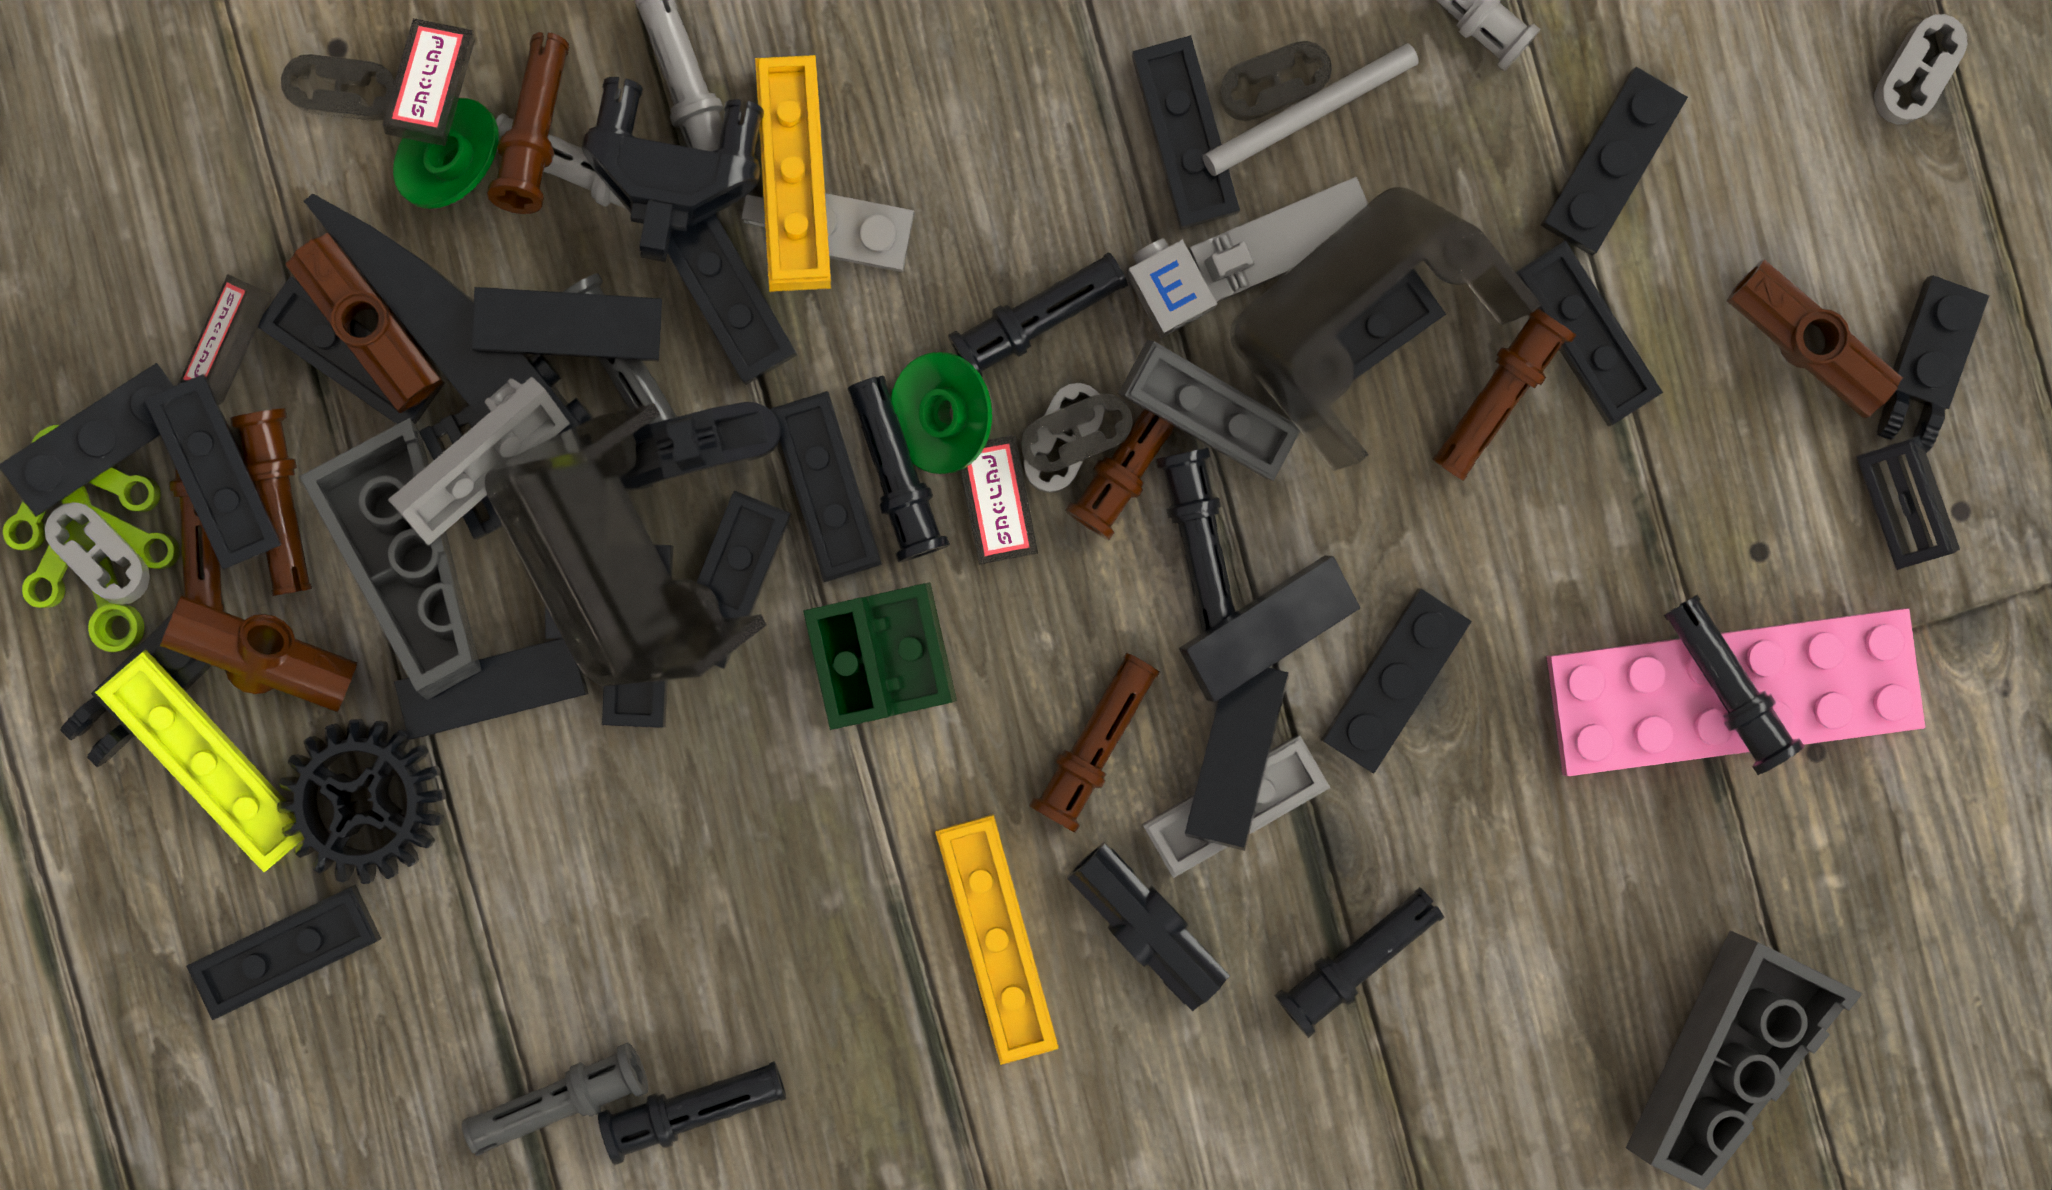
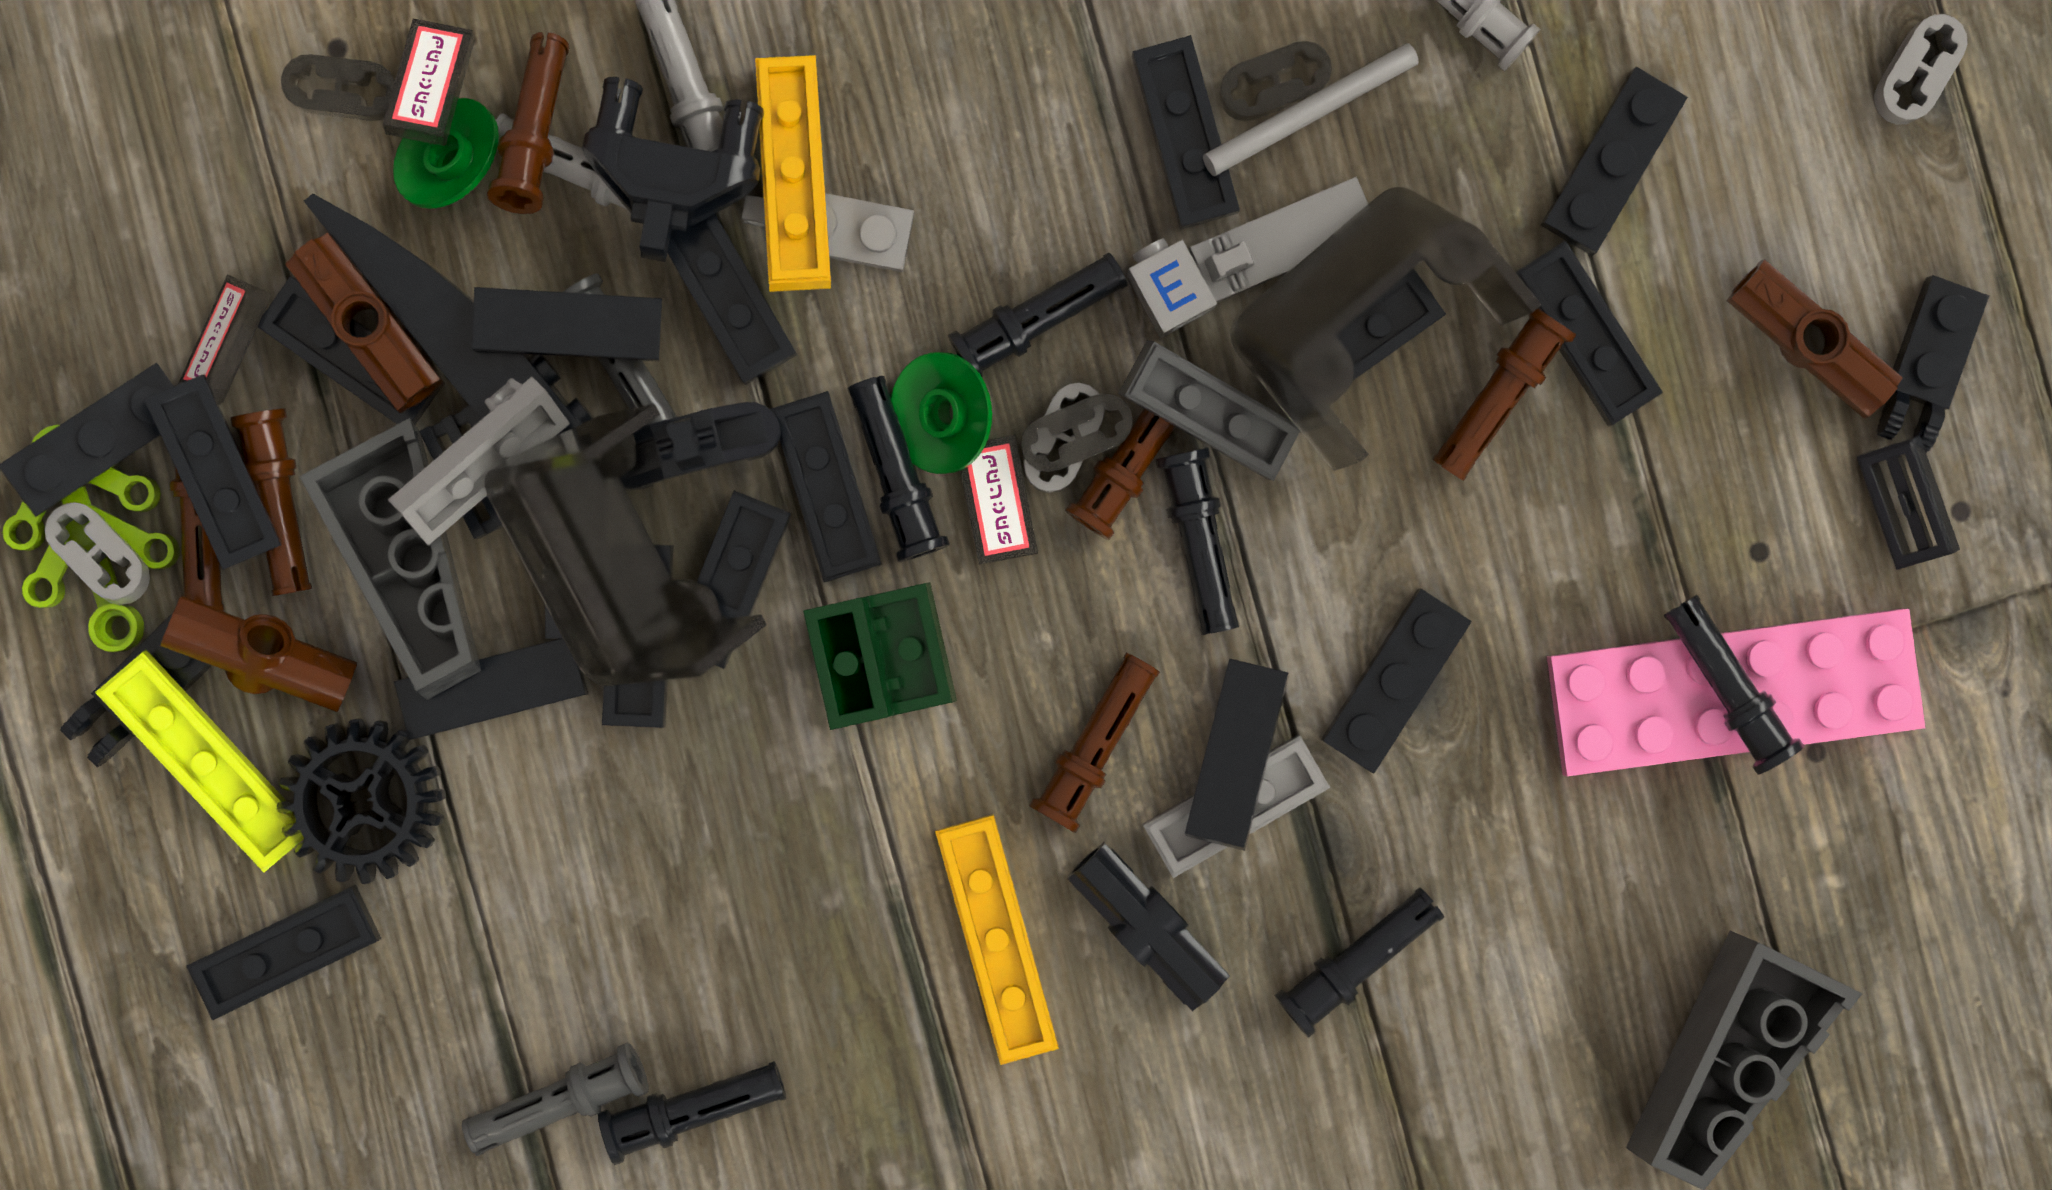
black tile [1179,556,1361,702] -> none

